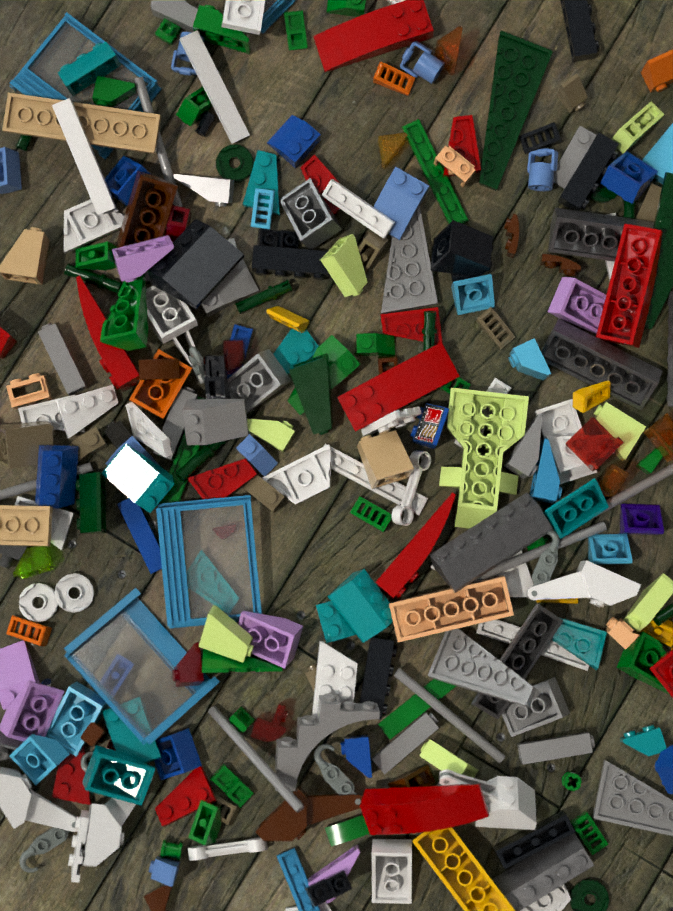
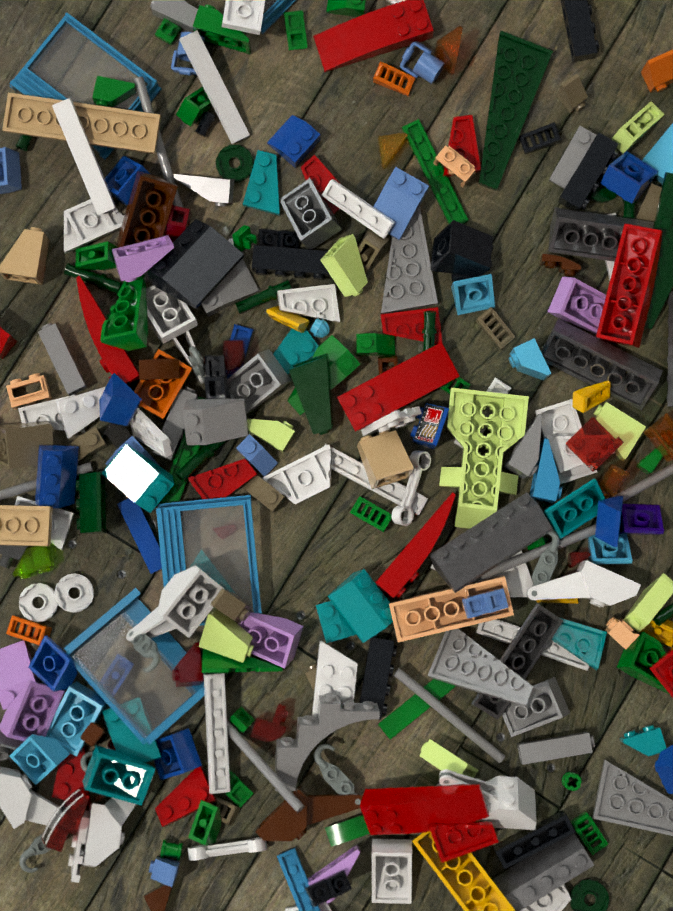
teal slope [57,42,121,96] -> none
medium azure slope [251,188,275,230] -> none
blue slope [341,734,372,778] -> none
light grey brick [372,712,439,774] -> none
reddish brown slope [388,764,436,788] -> none
reddish brown slope [504,214,519,258] -> none
medium blue piece [527,148,558,191] -> none
none -> blue slope [28,635,78,692]
none -> clear red slope [41,787,90,852]
none -> blue slope [99,373,142,426]
none -> white slope [126,565,224,673]
none -> white tile [204,673,230,794]
none -> dark tan slope [210,588,252,623]
none -> green tile [232,225,257,252]
none -> white wing [277,284,340,323]
none -> medium azure plate [310,318,330,338]
none -> red wing [428,821,498,863]
none -> medium blue slope [462,588,508,618]
none -> clear red slope [568,552,590,568]
none -> blue slope [595,496,623,547]

